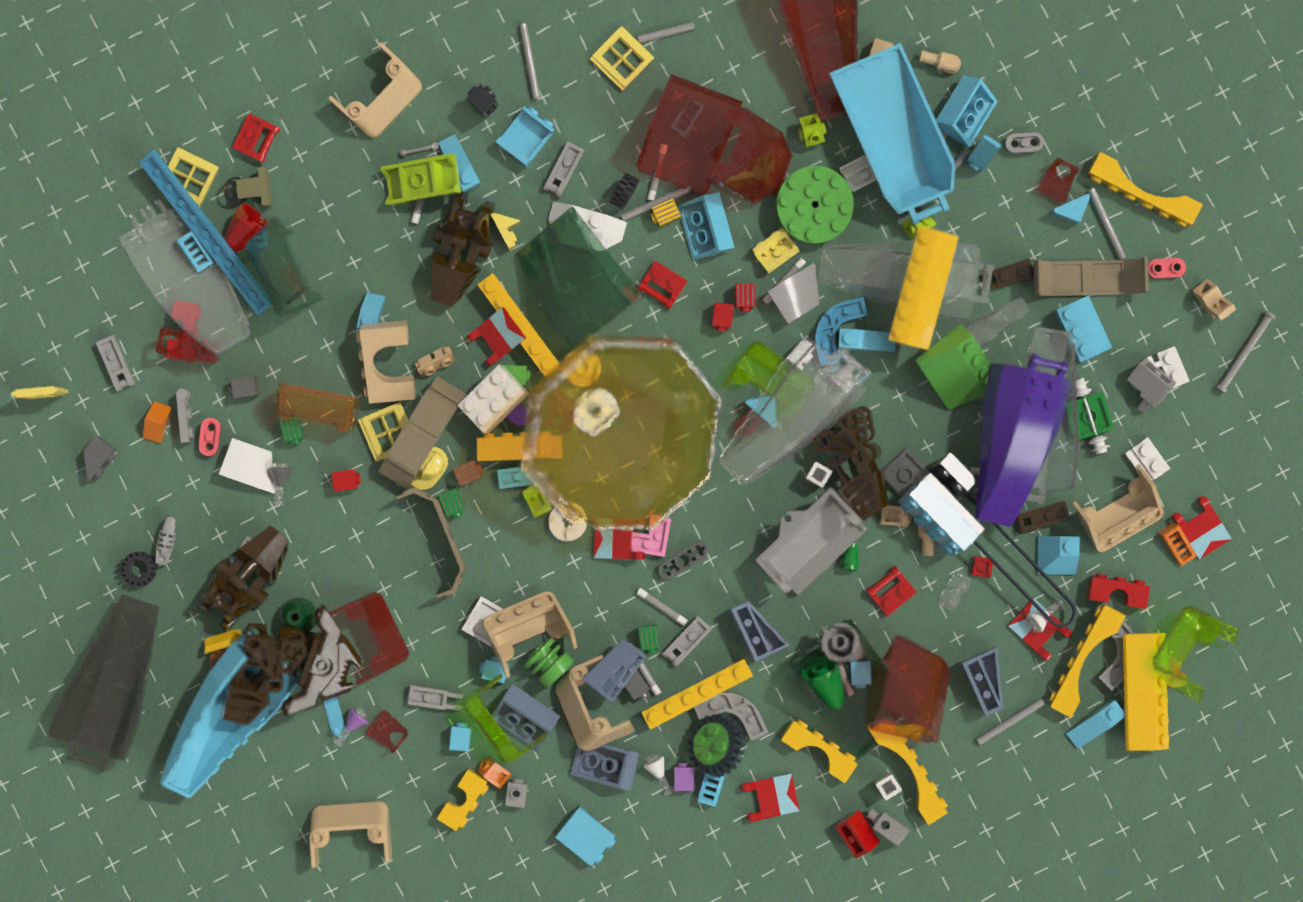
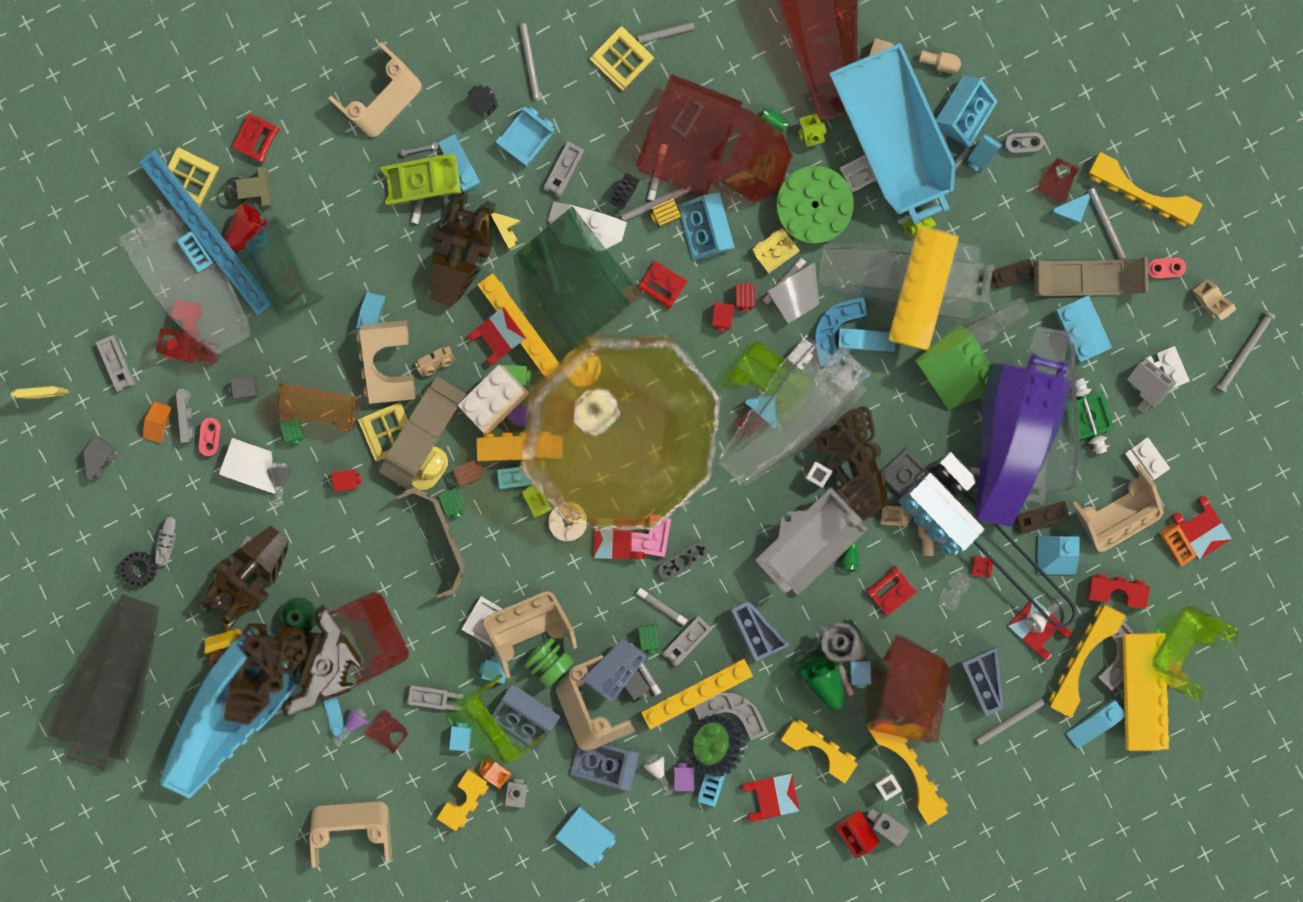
none -> green cone [759,107,788,132]

